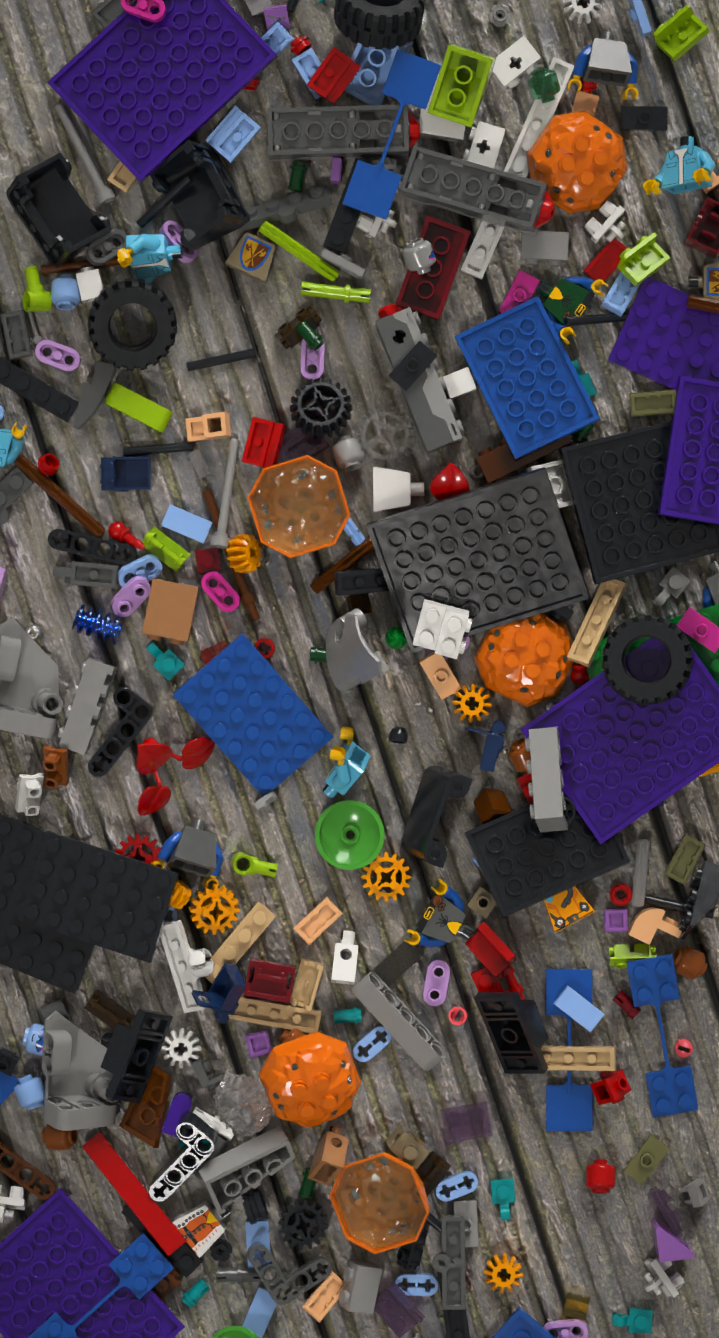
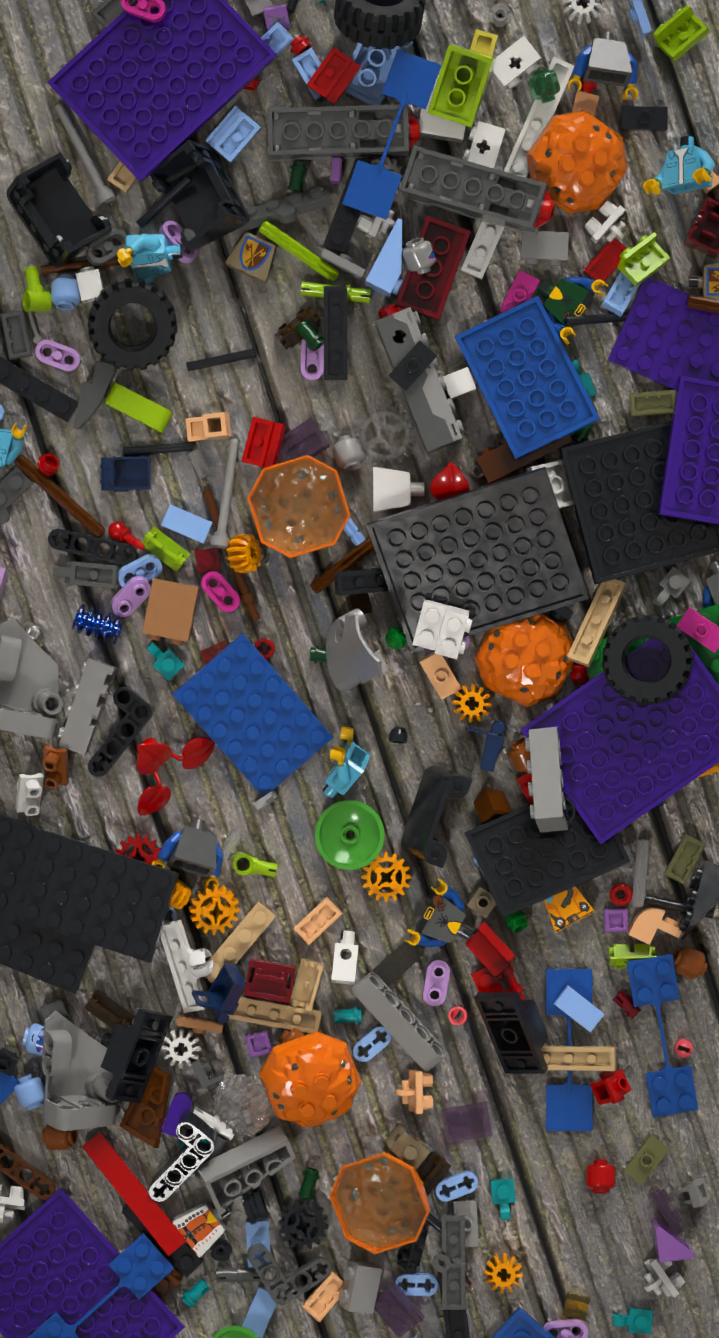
black gear [290,377,353,440] -> none
medium nougat torso [307,1125,349,1186] -> none
none -> medium nougat plate [176,1014,224,1034]
none -> black plate [324,286,348,380]
none -> light blue slope [366,218,403,299]
none -> light nougat hips [395,1069,433,1114]
none -> light yellow plate [470,29,498,57]
none -> green plate [506,911,529,933]

